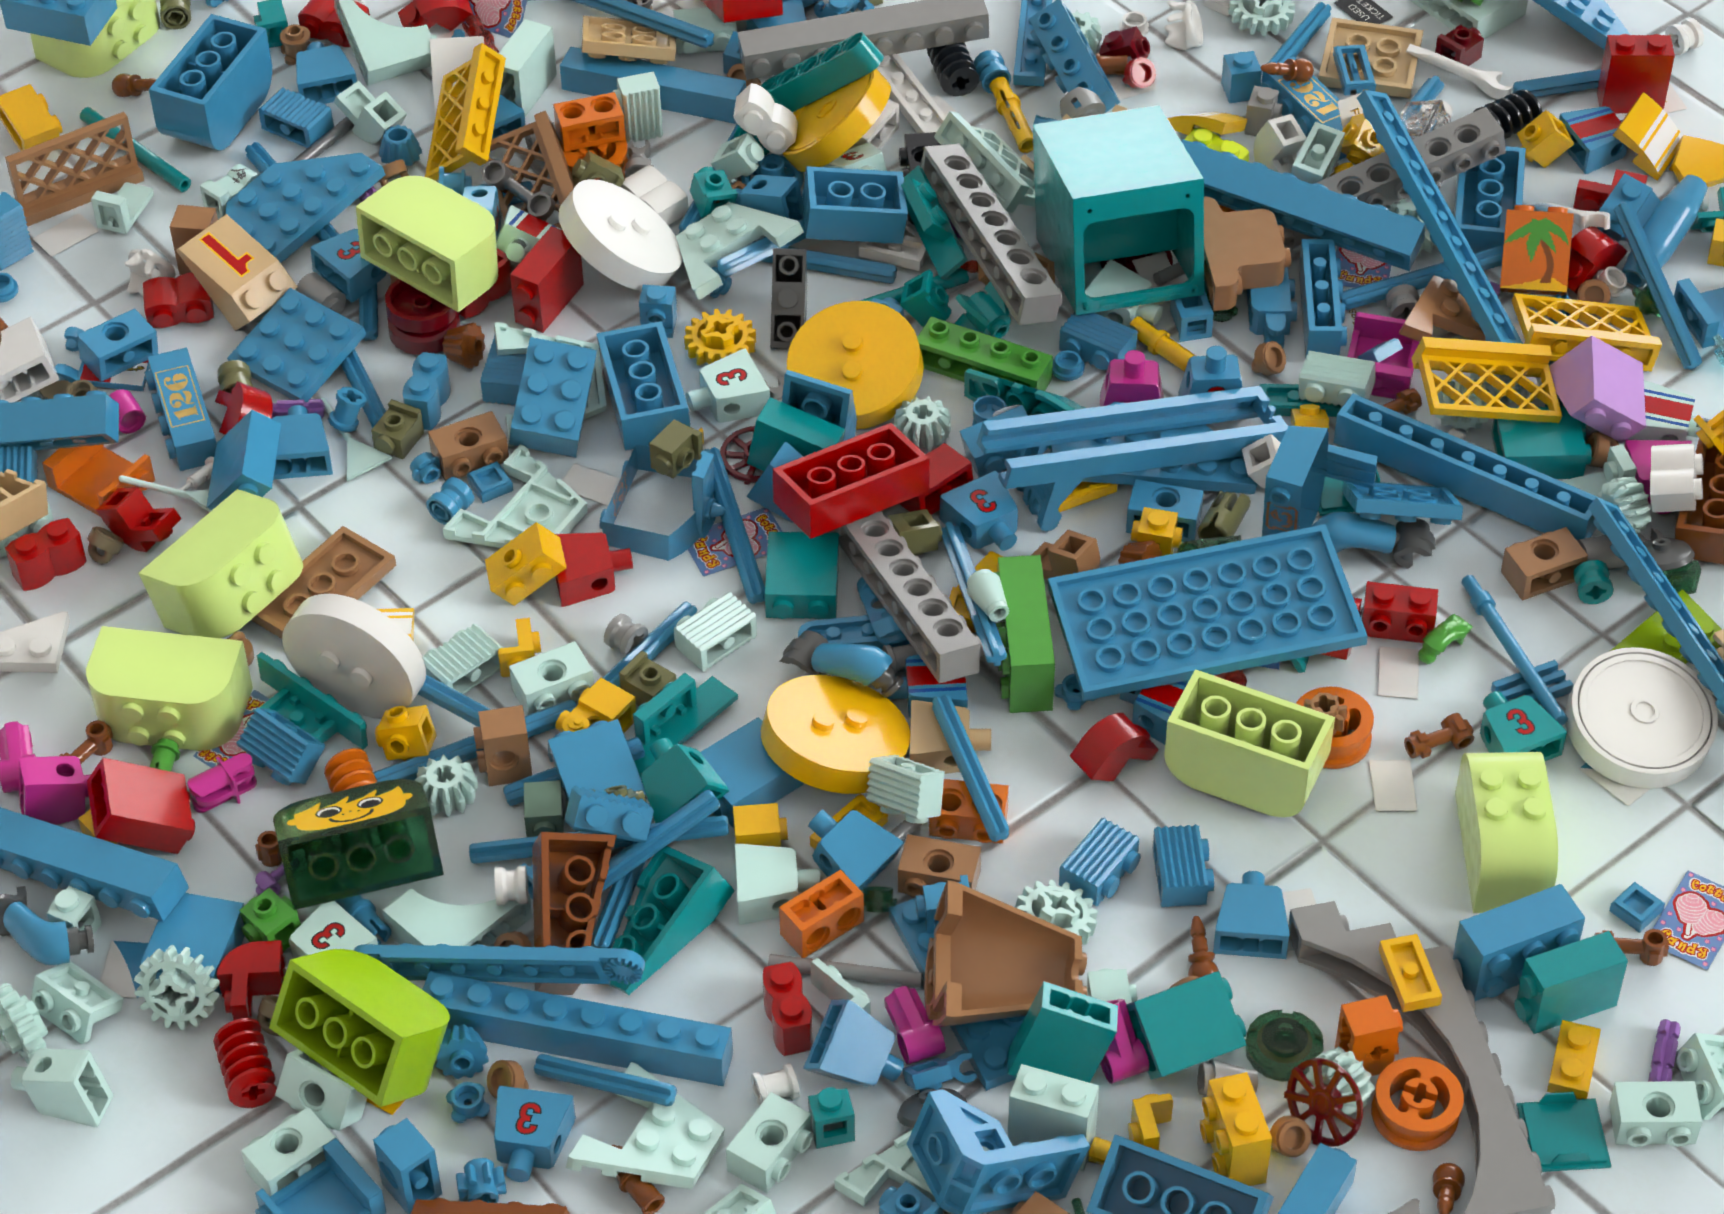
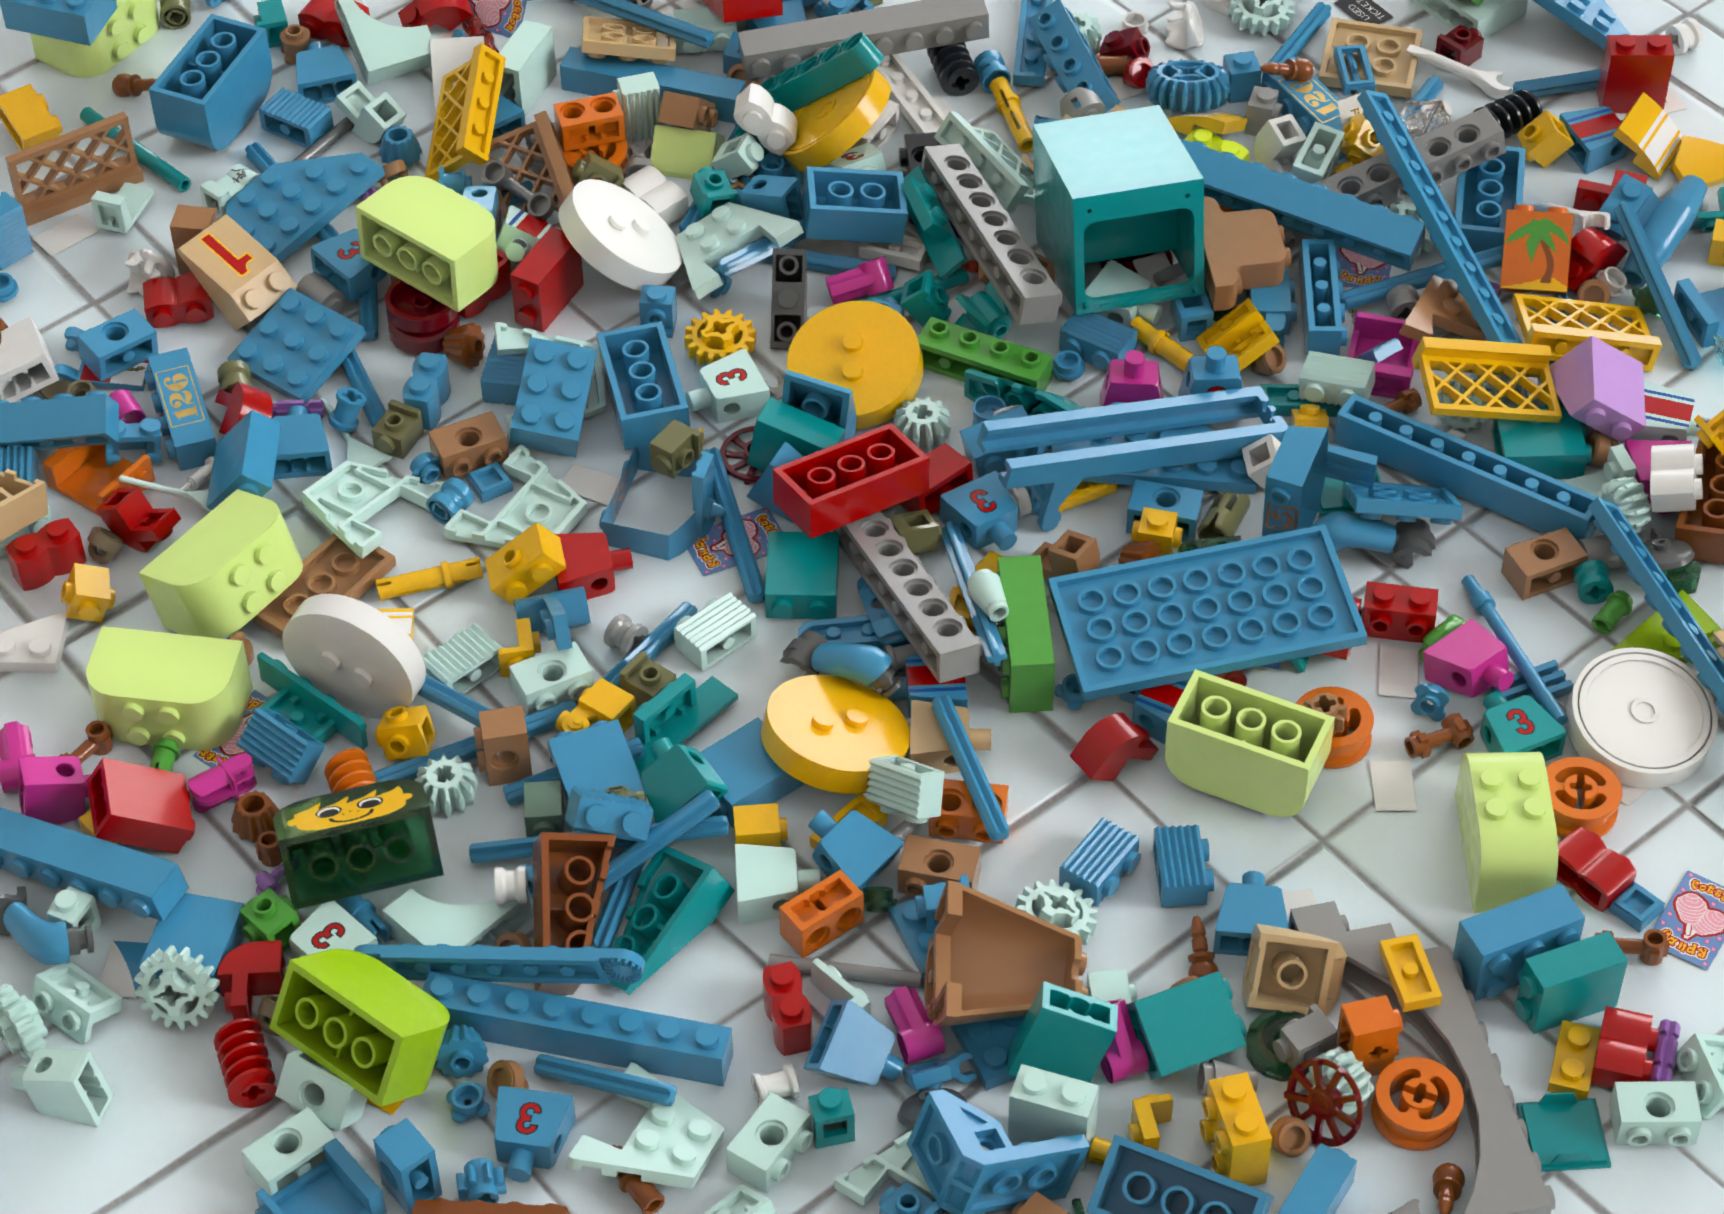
none -> yellow brick [61,563,115,623]
none -> dark azure piece [104,418,162,466]
none -> dark orange piece [231,790,283,843]
none -> light aqua wing [302,461,443,558]
none -> yellow pin [375,556,484,602]
none -> dark azure bracket [513,586,591,651]
none -> yellowish green slope [650,125,725,180]
none -> medium nougat brick [658,91,718,132]
none -> dark pink piece [825,256,895,305]
none -> white plate [1008,487,1032,520]
none -> dark azure gear [1146,59,1230,113]
none -> yellow slope [1196,298,1280,371]
none -> tan slope [1242,924,1347,1016]
none -> light grey brick [1273,1003,1338,1069]
none -> dark azure plate [1410,683,1450,722]
none -> dark pink torso [1423,619,1514,698]
none -> orange wheel [1546,757,1622,838]
none -> red brick [1556,826,1637,912]
none -> bright green pin [1591,590,1633,635]
none -> red brick [1591,1006,1659,1088]

